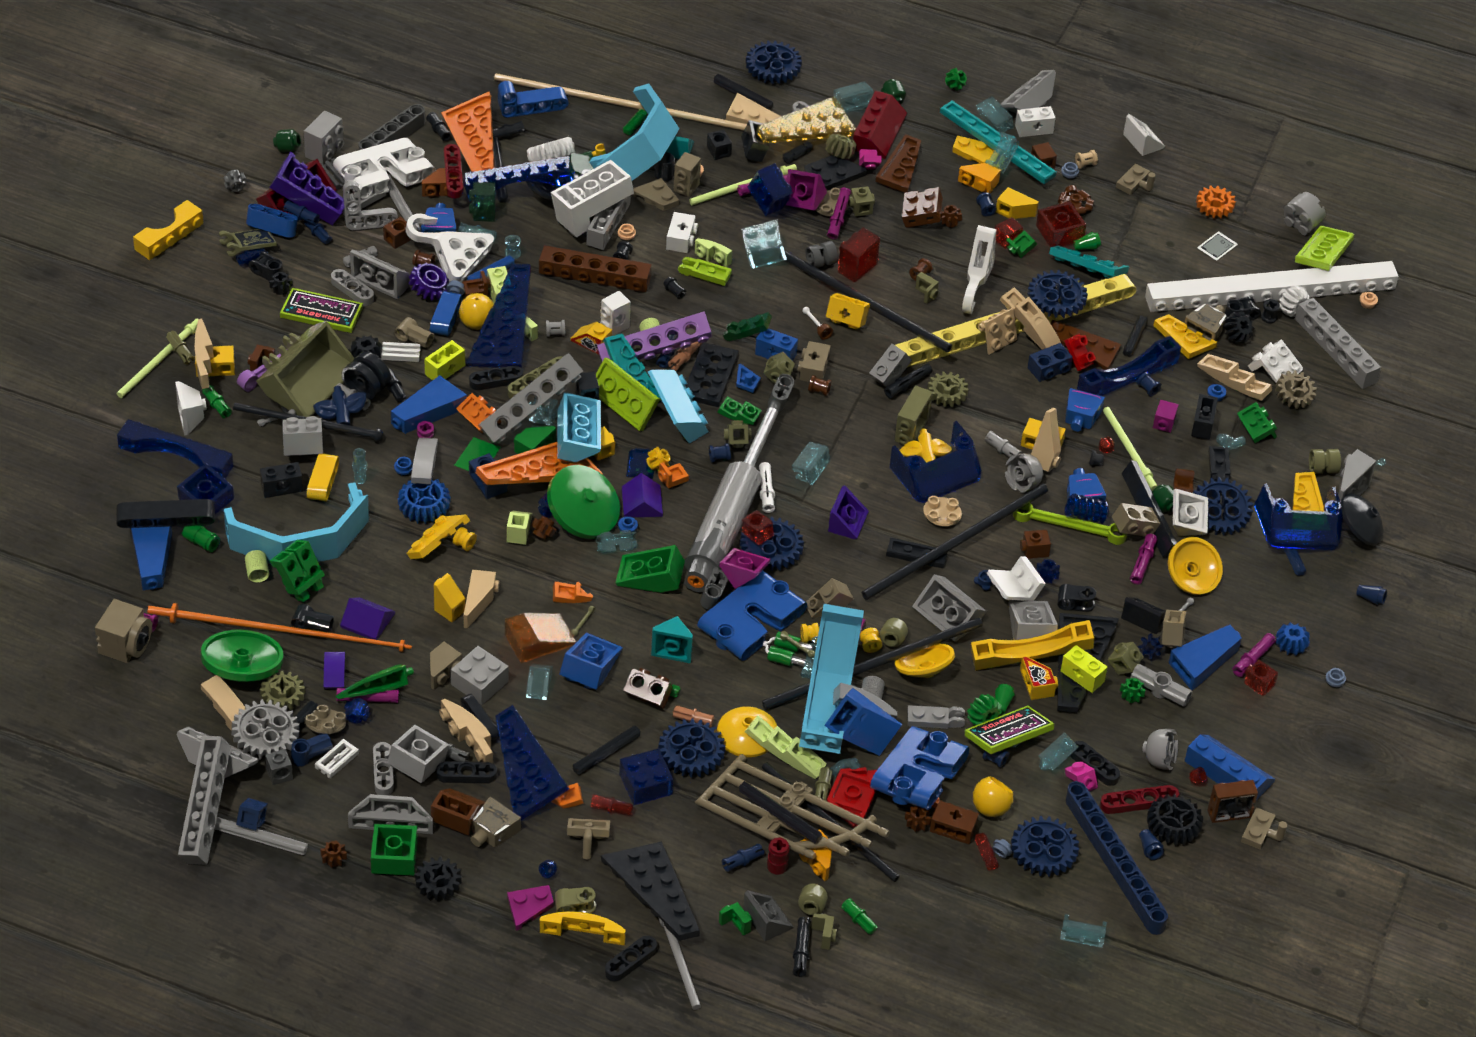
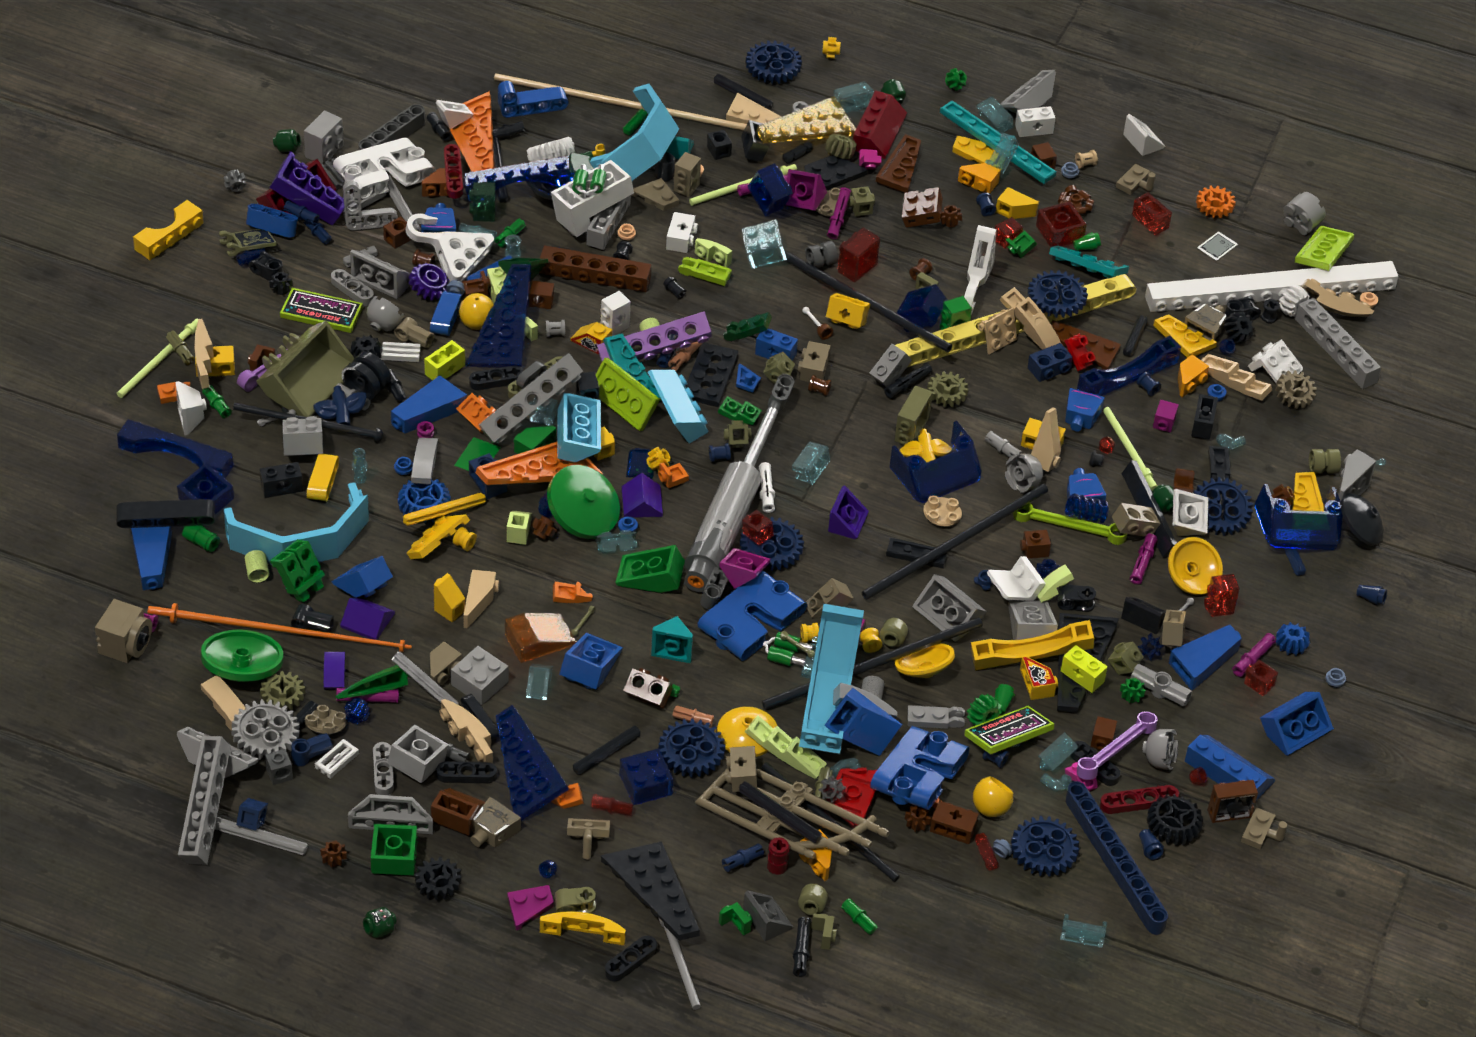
green bracket [1237,402,1277,443] -> none
none -> orange plate [157,382,190,404]
none -> blue slope [332,556,393,597]
none -> dark green head [363,907,397,938]
none -> light grey cylinder [366,296,405,331]
none -> flat silver axle [392,652,459,705]
none -> yellow axle [403,493,486,526]
none -> white slope [436,100,473,129]
none -> green axle [494,218,526,248]
none -> dark green slope [498,258,548,284]
none -> dark grey beam [516,361,547,389]
none -> reddish brown brick [526,281,554,309]
none -> green piece [572,164,607,195]
none -> dark tan brick [726,746,757,792]
none -> dark grey gear [818,775,846,803]
none -> yellow gear [822,37,841,59]
none -> clear blue brick [896,284,948,332]
none -> green brick [939,296,972,330]
none -> yellowish green slope [1037,565,1074,603]
none -> clear light blue arm [1040,773,1072,790]
none -> medium lavender piece [1076,712,1158,780]
none -> reddish brown brick [1091,716,1117,750]
none -> clear red brick [1132,192,1172,235]
none -> light orange slope [1178,355,1209,397]
none -> clear red brick [1204,574,1240,617]
none -> clear blue hinge [1219,339,1235,354]
none -> blue slope [1260,692,1334,755]
none -> reddish brown gear [1271,484,1295,509]
none -> tan slope [1301,279,1374,317]

